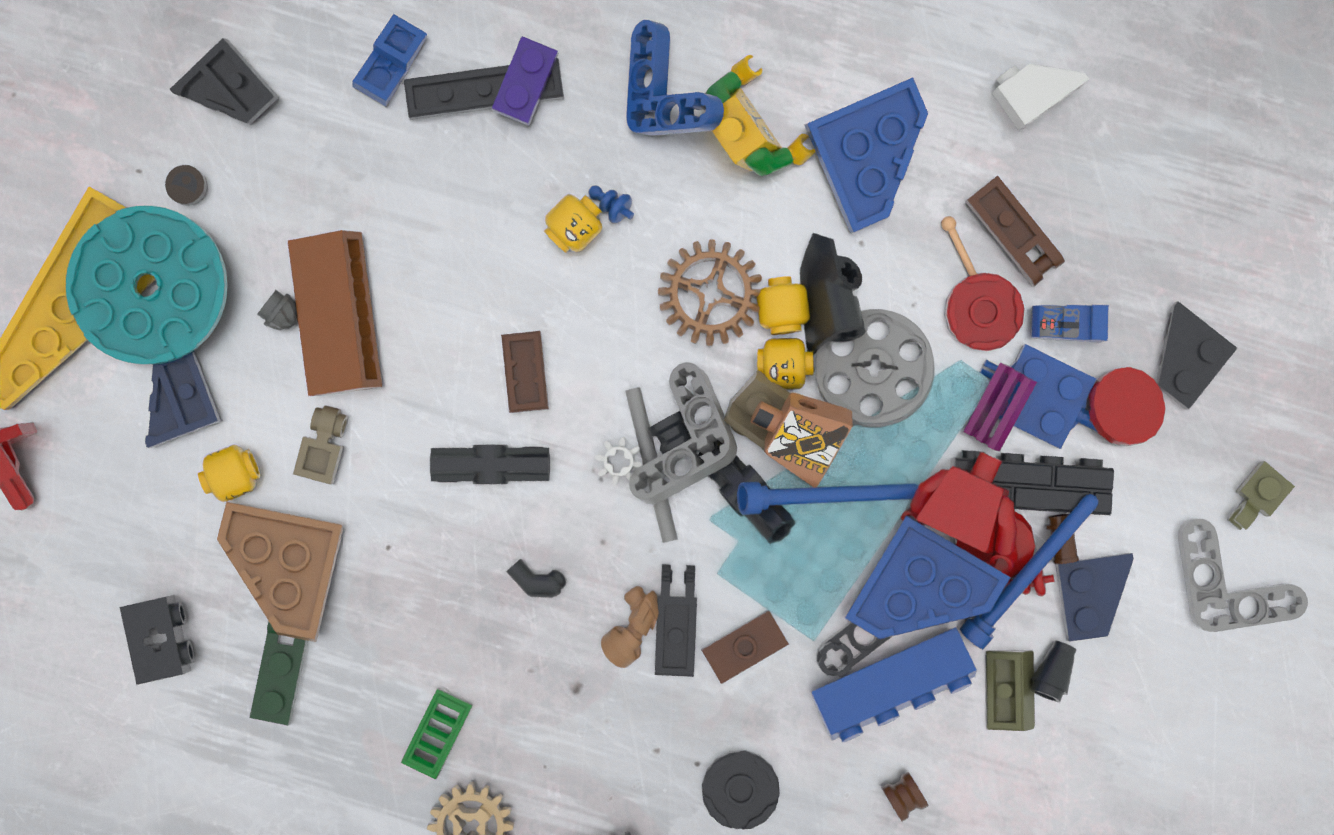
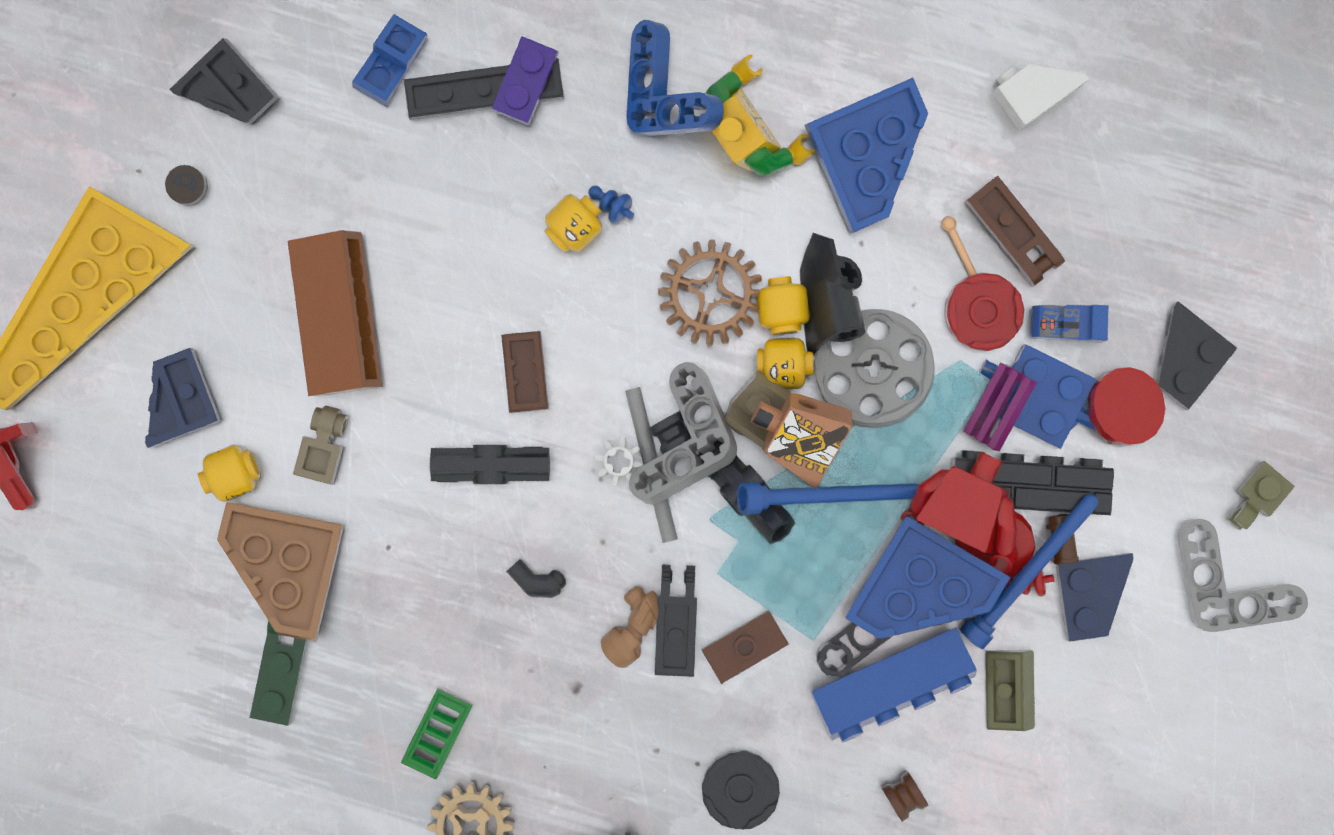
teal plate [66,205,228,365] -> none
black brick [119,595,194,685] -> none
dark grey plate [257,290,297,330] -> none
black cone [1031,641,1077,703] -> none

